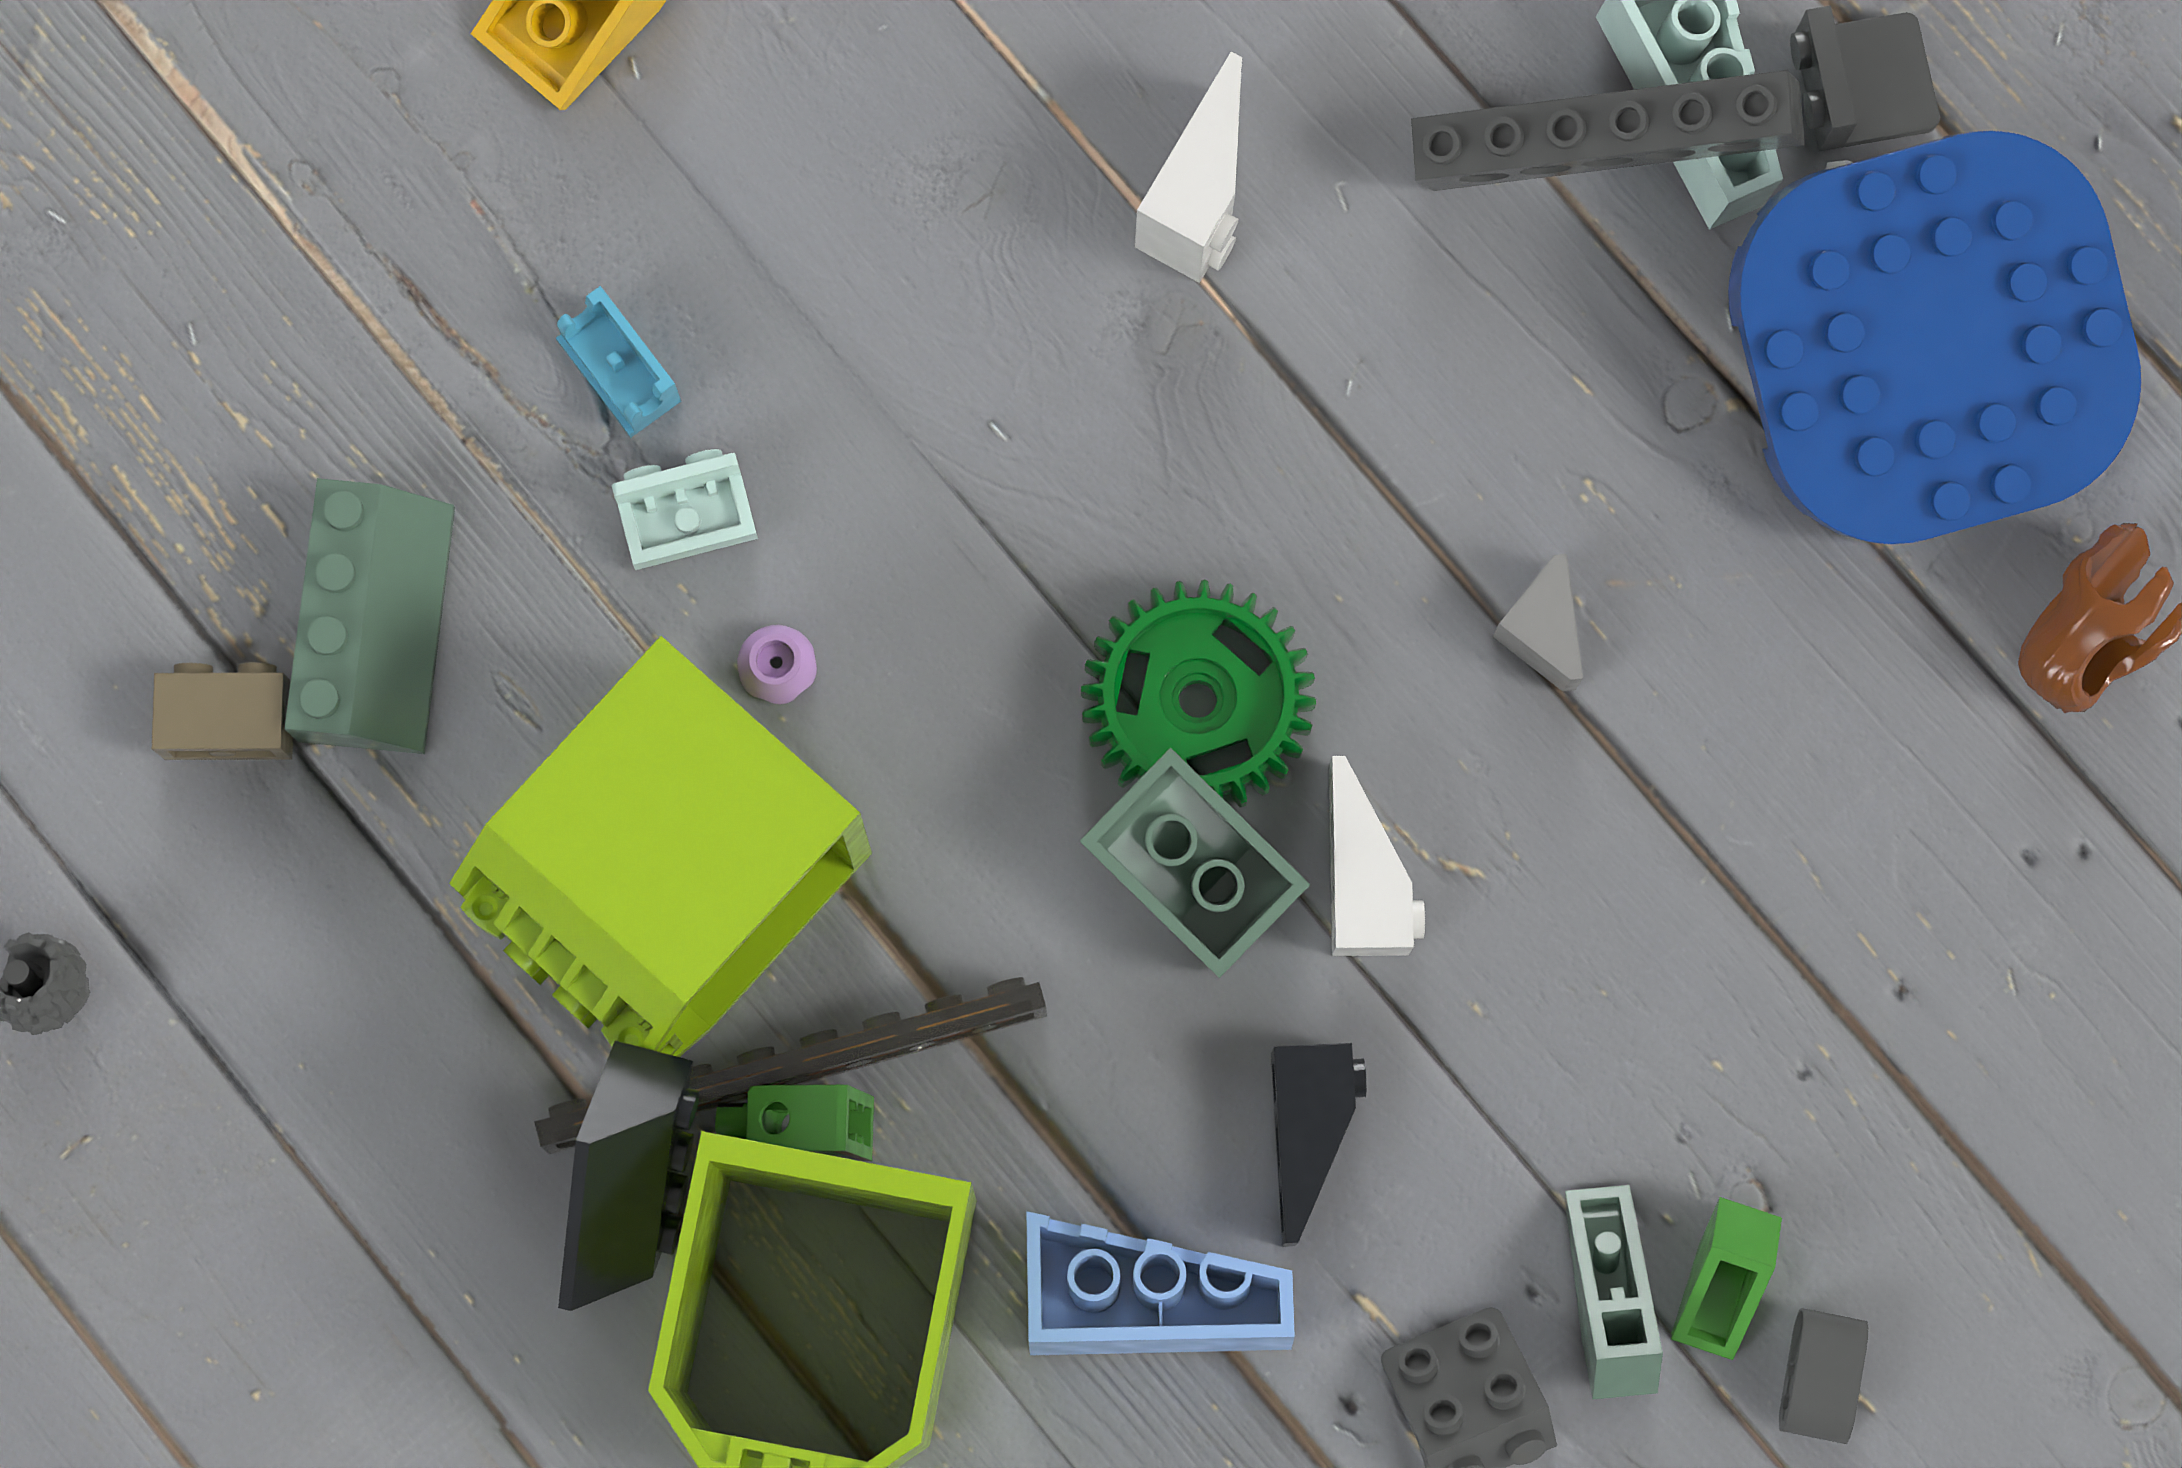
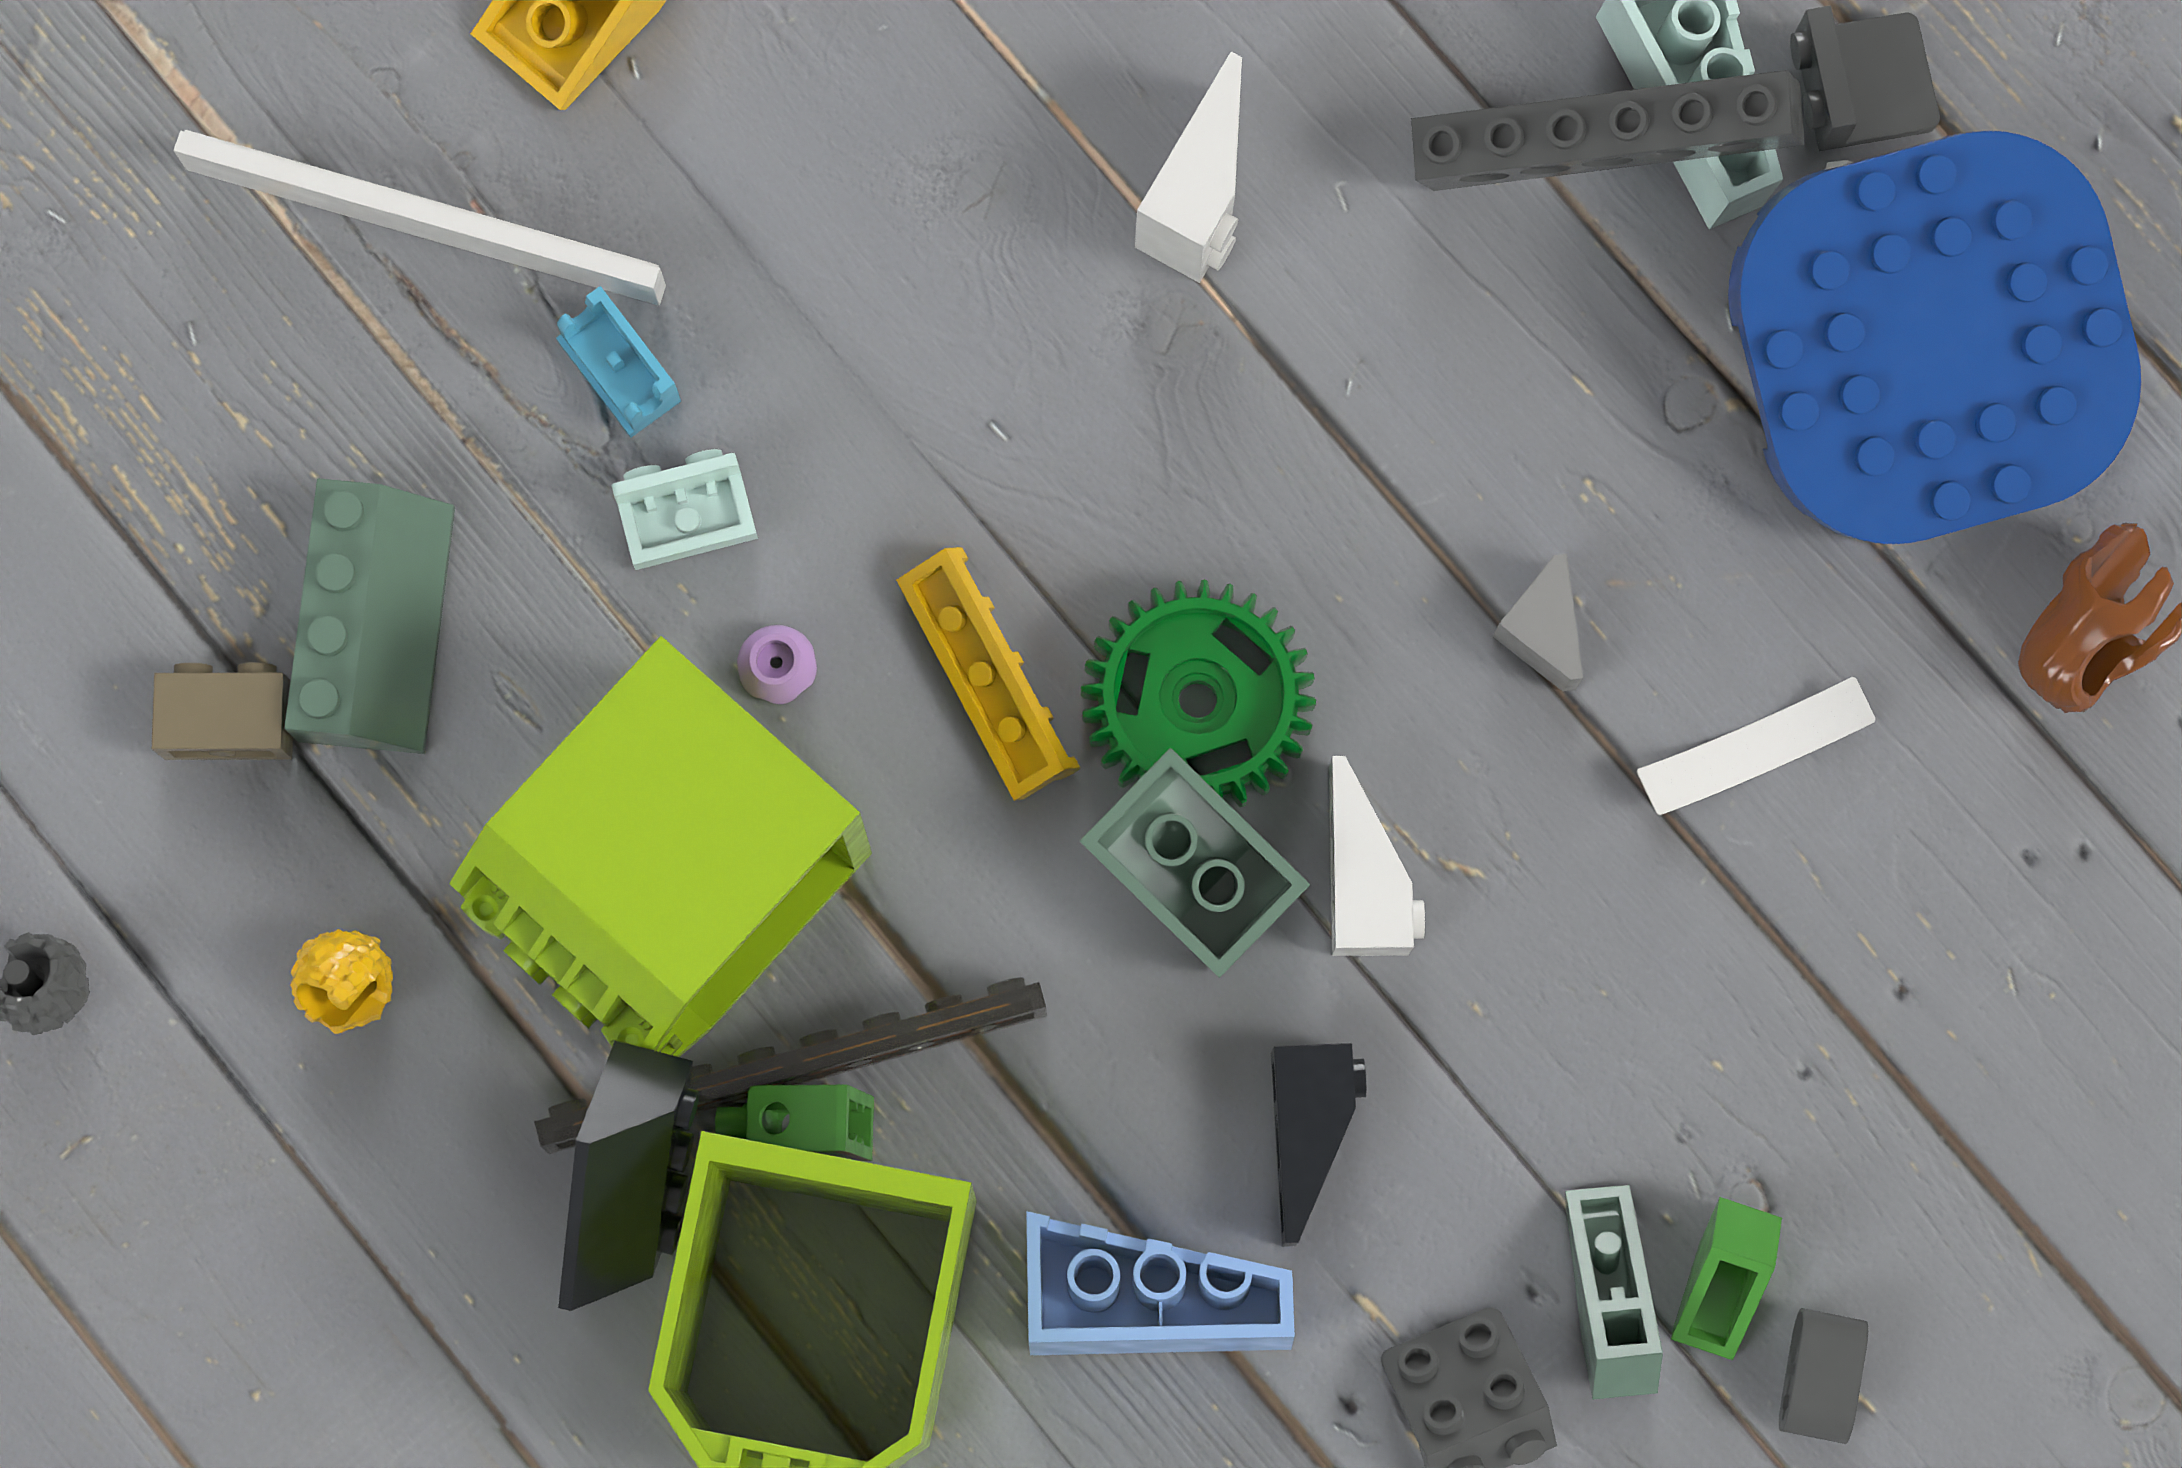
none -> white tile [173,130,666,306]
none -> yellow piece [290,929,393,1034]
none -> yellow hinge [896,547,1081,801]
none -> white sticker [1637,677,1875,815]

